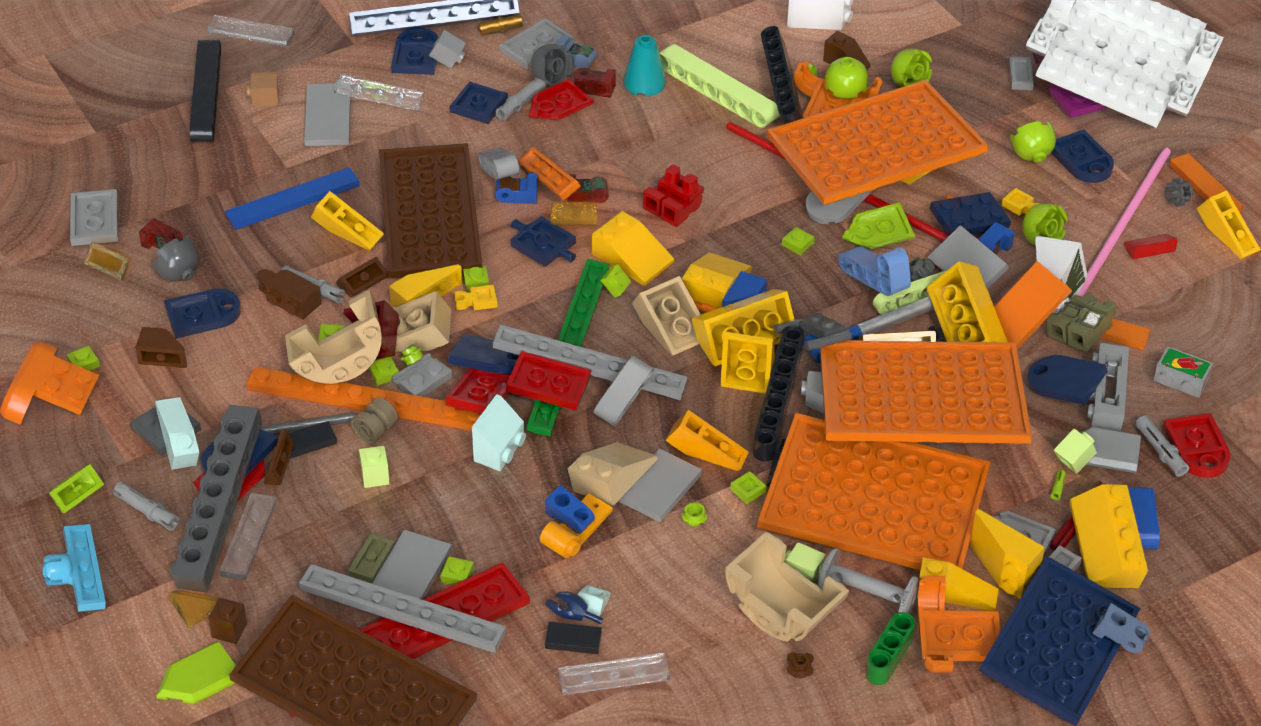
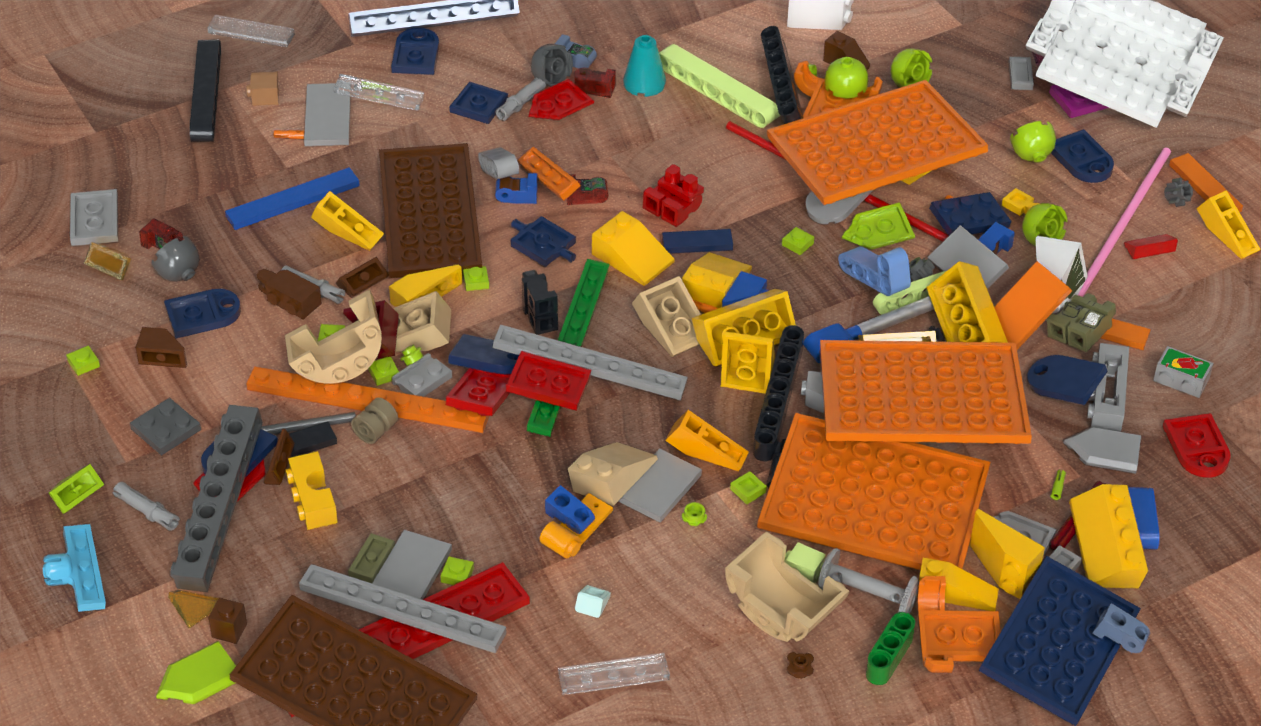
orange piece [0,340,99,425] -> none
light aqua slope [155,397,199,470] -> none
clear tile [219,493,276,580] -> none
yellowish green brick [359,446,389,488] -> none
light grey brick [429,30,466,69] -> none
yellow plate [454,285,497,311] -> none
light aqua slope [472,394,526,471] -> none
pearl gold pin [479,13,523,35] -> none
light grey tile [499,18,574,70] -> none
dark blue hand [545,591,603,624] -> none
black tile [545,622,602,654] -> none
clear yellow bracket [551,201,598,226] -> none
light grey beam [593,355,654,427] -> none
lime plate [600,264,631,298] -> none
dark grey plate [773,313,852,351] -> none
yellowish green brick [1054,429,1097,474] -> none
light grey pin [1135,415,1189,477] -> none
none -> orange pin [273,130,305,139]
none -> yellow arch [285,451,338,530]
none -> black hips [521,270,558,335]
none -> dark blue tile [662,229,733,254]

